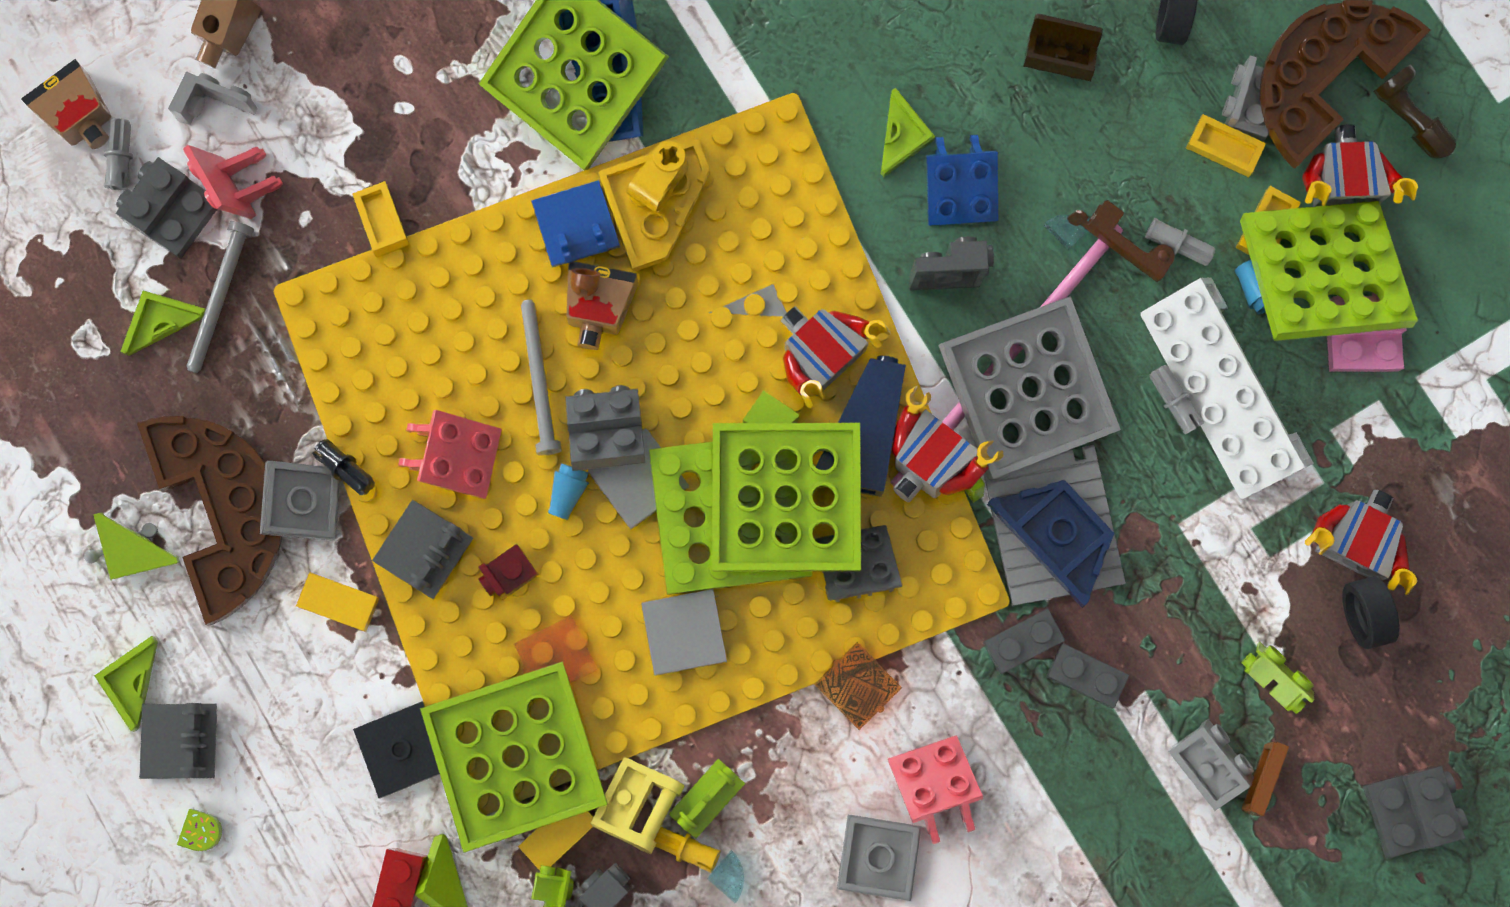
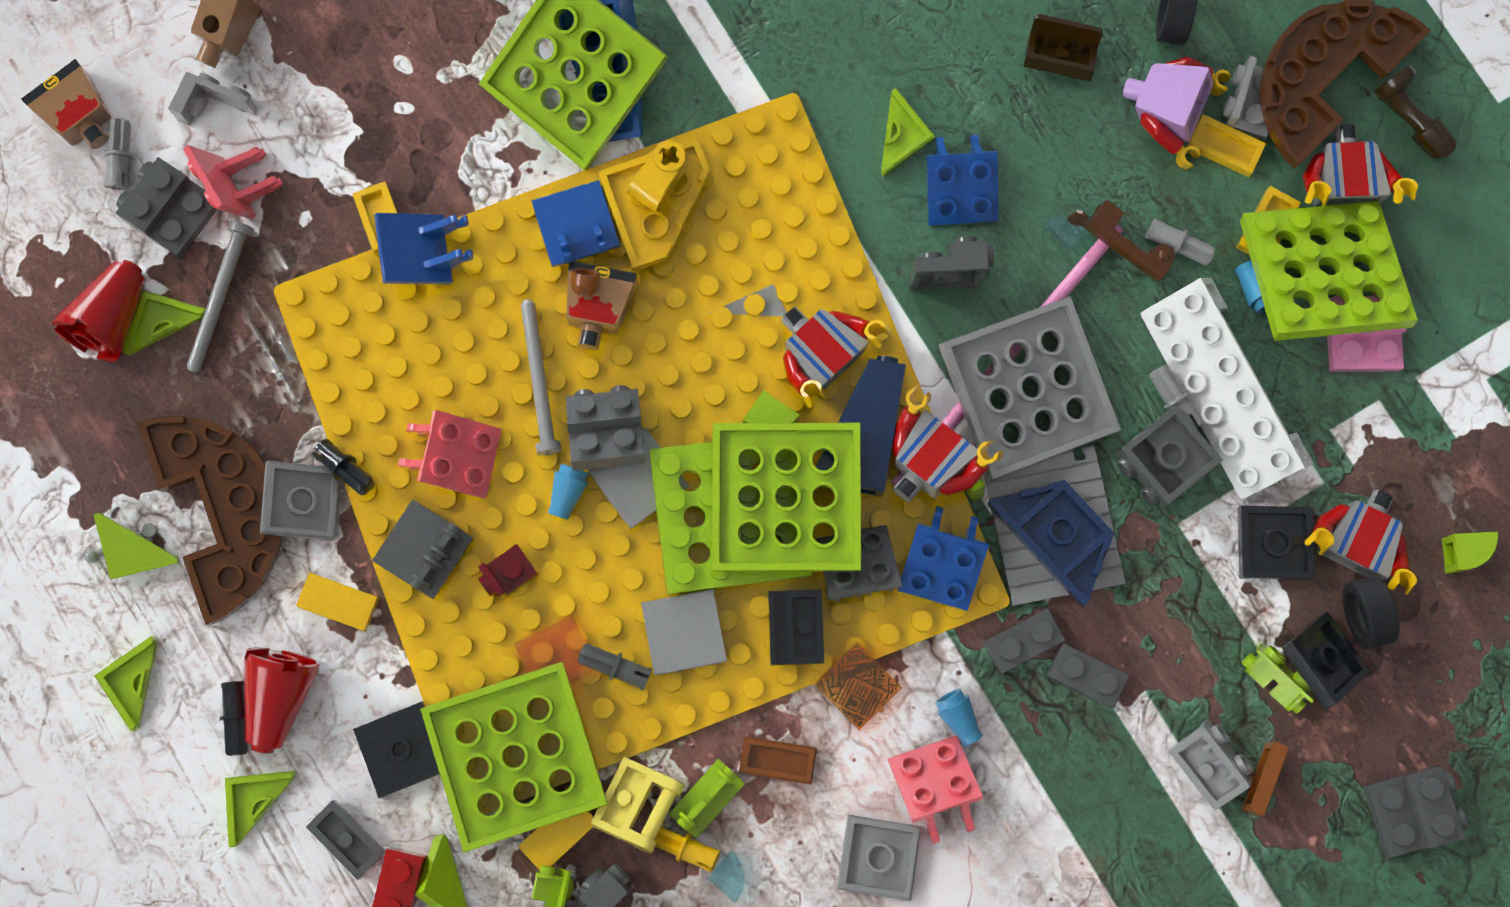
dark grey hinge [139,703,217,779] -> none
lime tile [177,809,222,851] -> none
none -> red cone [52,260,145,362]
none -> black axle [219,681,248,756]
none -> lime tile [225,771,296,847]
none -> red cone [244,647,320,754]
none -> dark grey plate [306,800,386,880]
none -> blue plate [374,213,474,285]
none -> dark grey axle [578,644,652,691]
none -> dark orange tile [739,736,817,785]
none -> black plate [768,590,824,666]
none -> blue plate [897,506,989,611]
none -> dark azure cone [935,689,983,746]
none -> dark grey plate [1116,405,1223,509]
none -> lavender torso [1123,57,1231,170]
none -> black plate [1237,506,1315,580]
none -> black plate [1282,612,1370,709]
none -> lime brick [1442,532,1498,574]

